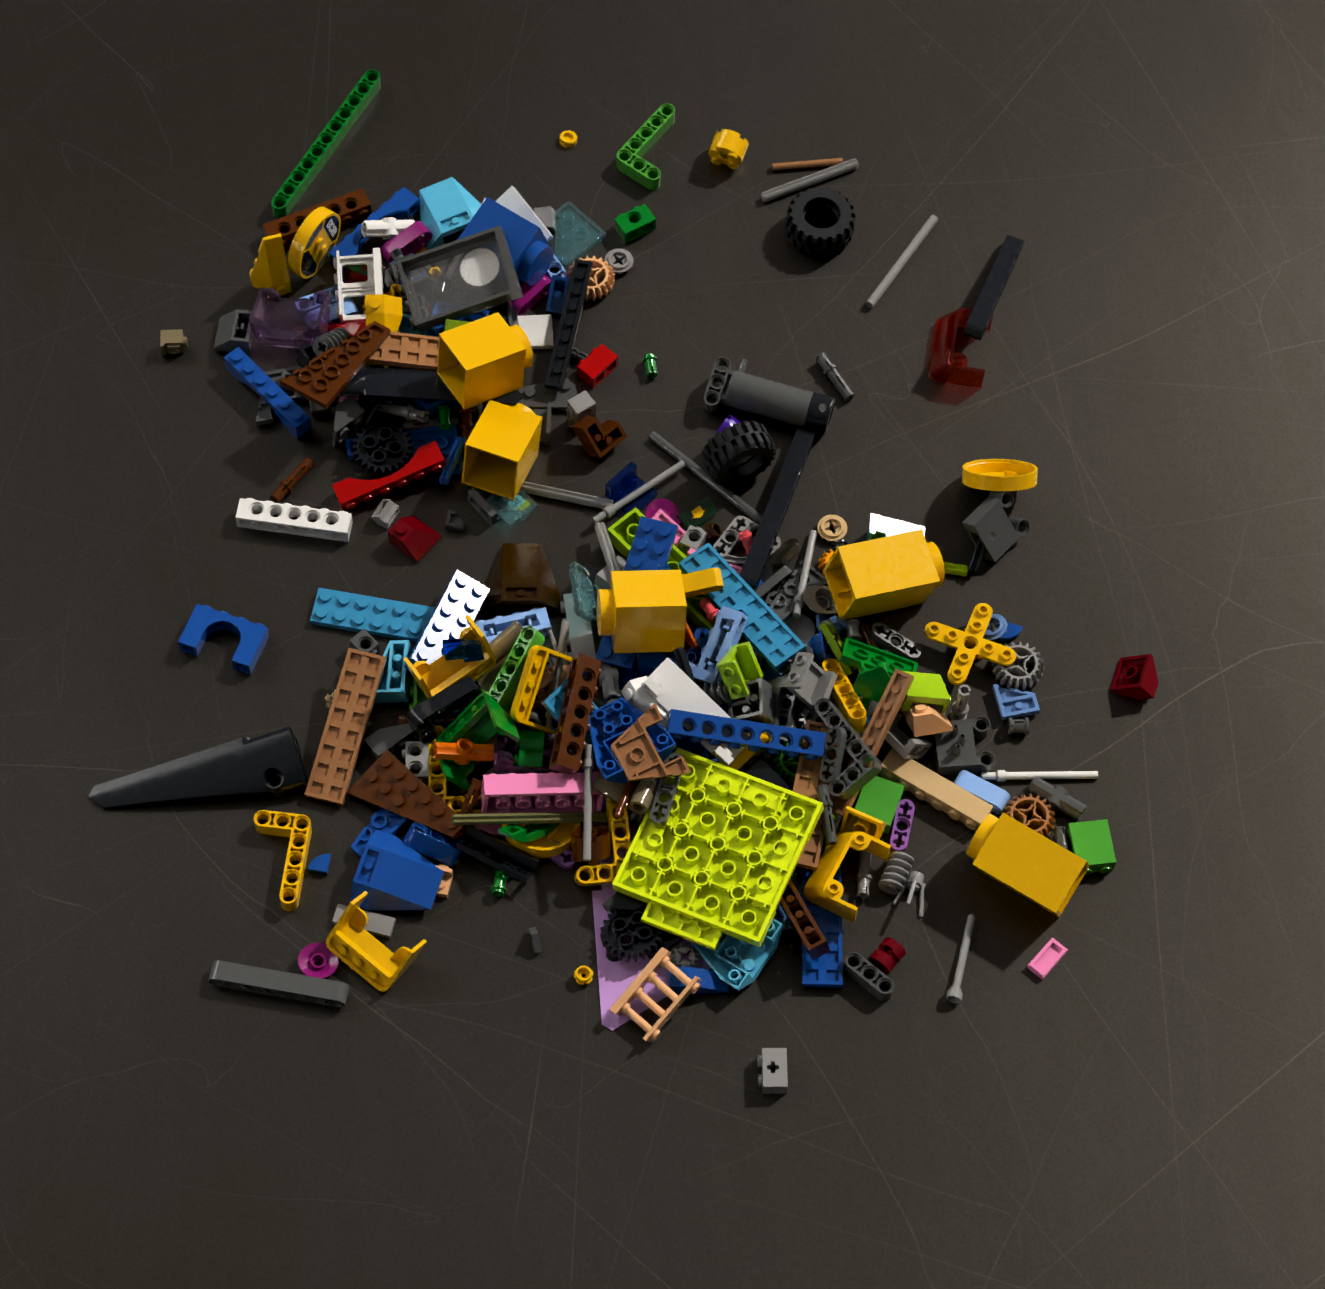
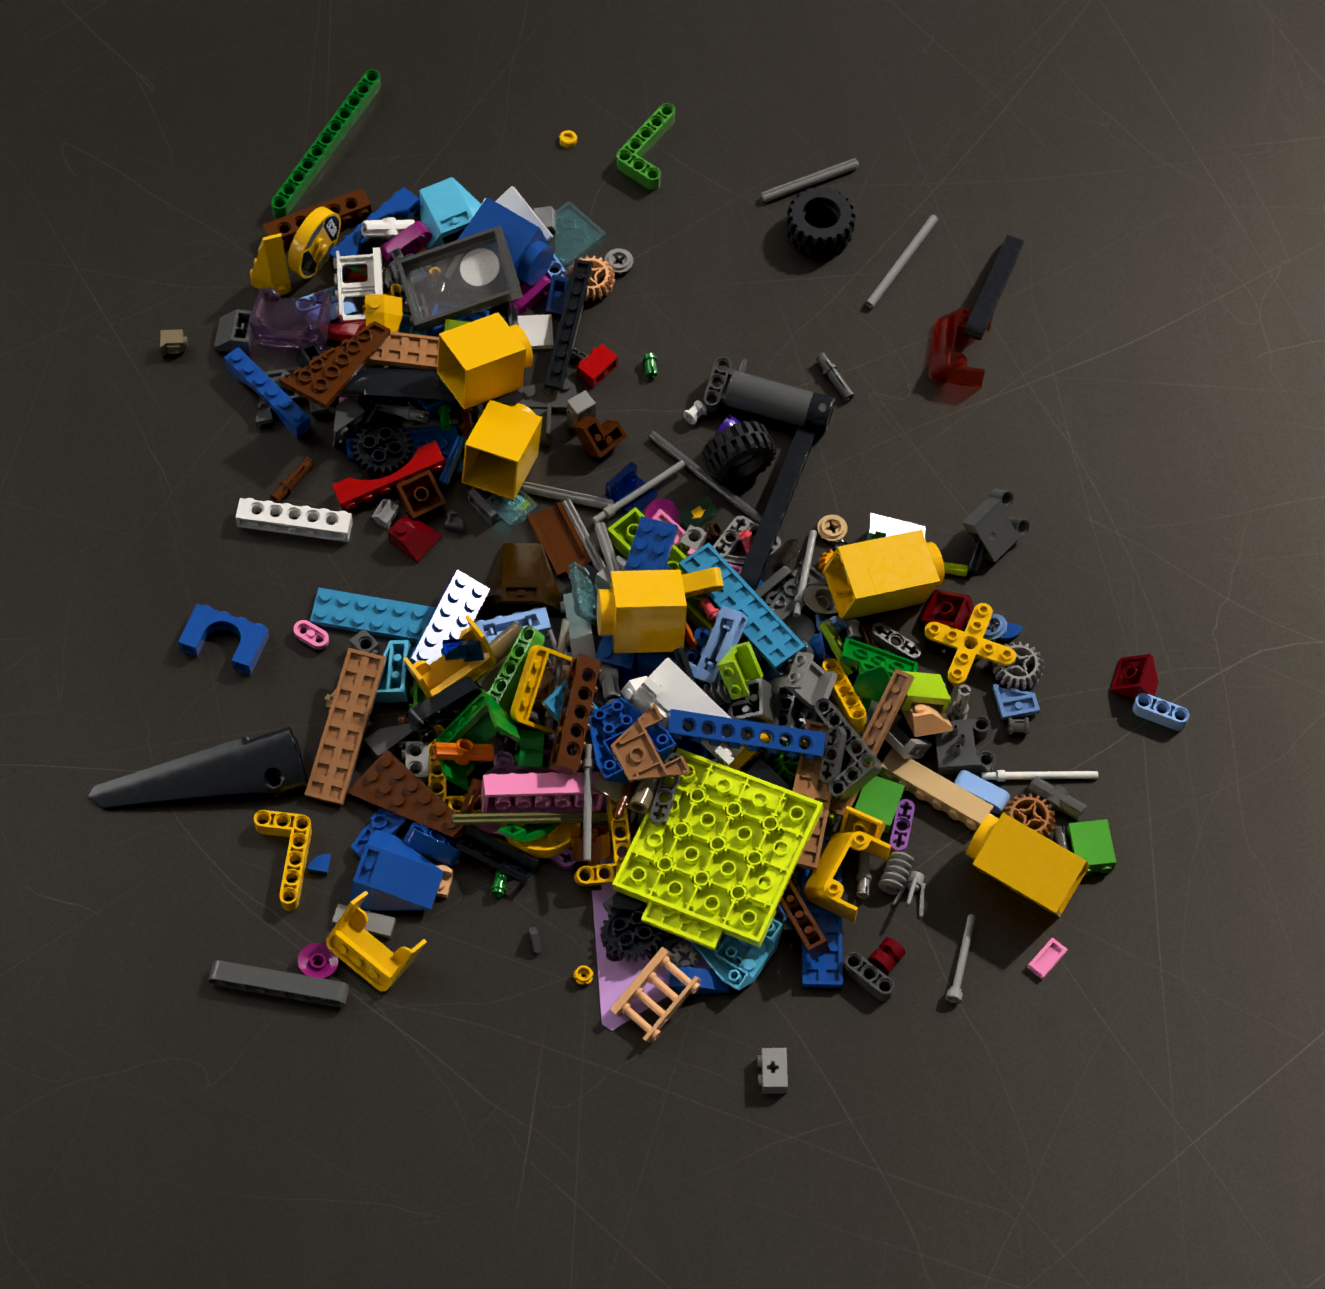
dark grey piece [313,327,351,356] -> none
green brick [614,204,656,244] -> none
yellow brick [708,129,749,170] -> none
medium nougat bar [772,158,843,171] -> none
dark grey pin [816,785,838,845] -> none
yellow piece [962,459,1038,491] -> none
none -> bright pink plate [294,620,329,650]
none -> reddish brown slope [396,469,446,519]
none -> reddish brown piece [526,501,592,580]
none -> light grey axle [562,499,605,571]
none -> white bush [683,400,707,425]
none -> dark red slope [920,589,974,632]
none -> light blue beam [1133,693,1189,731]

